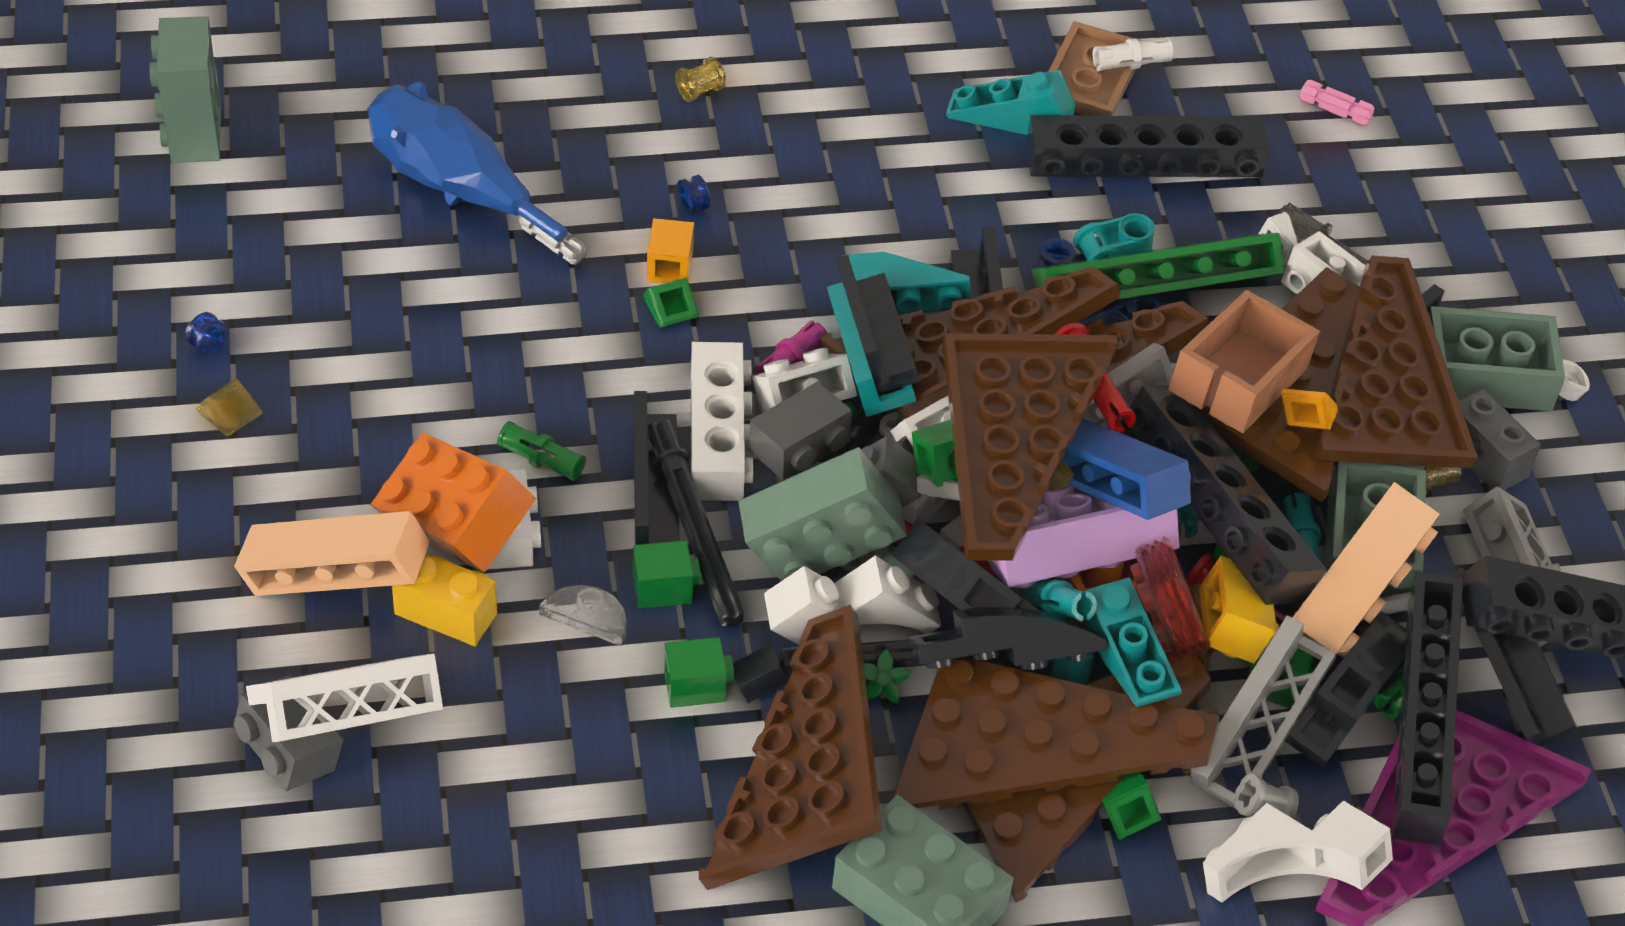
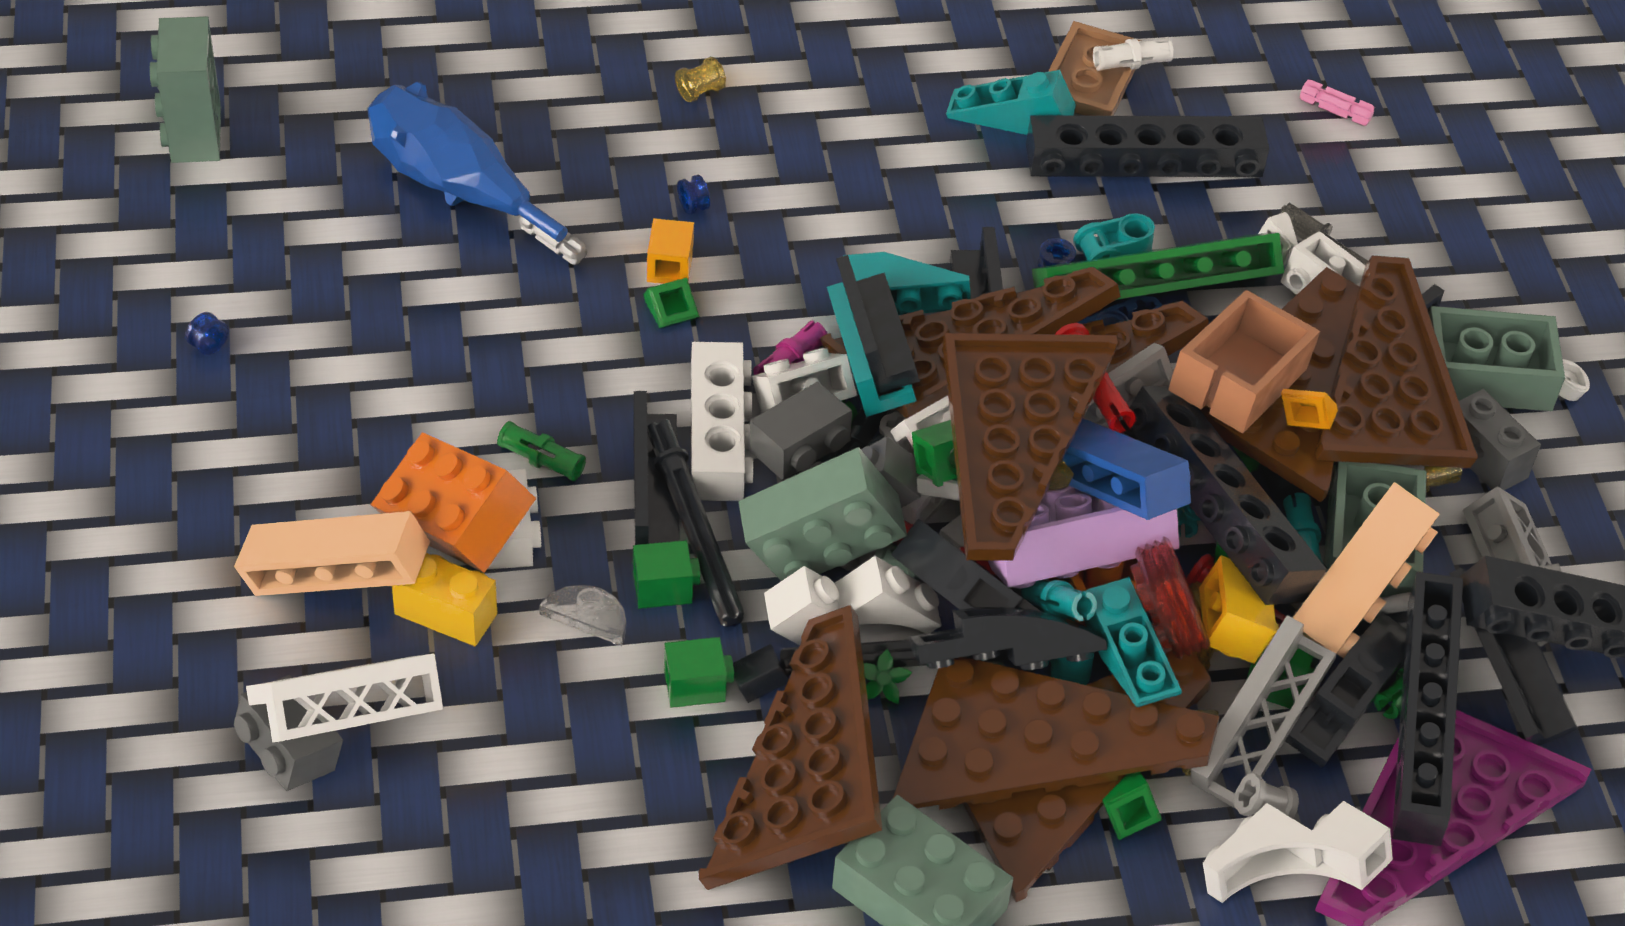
clear yellow slope [196,378,263,437] -> none

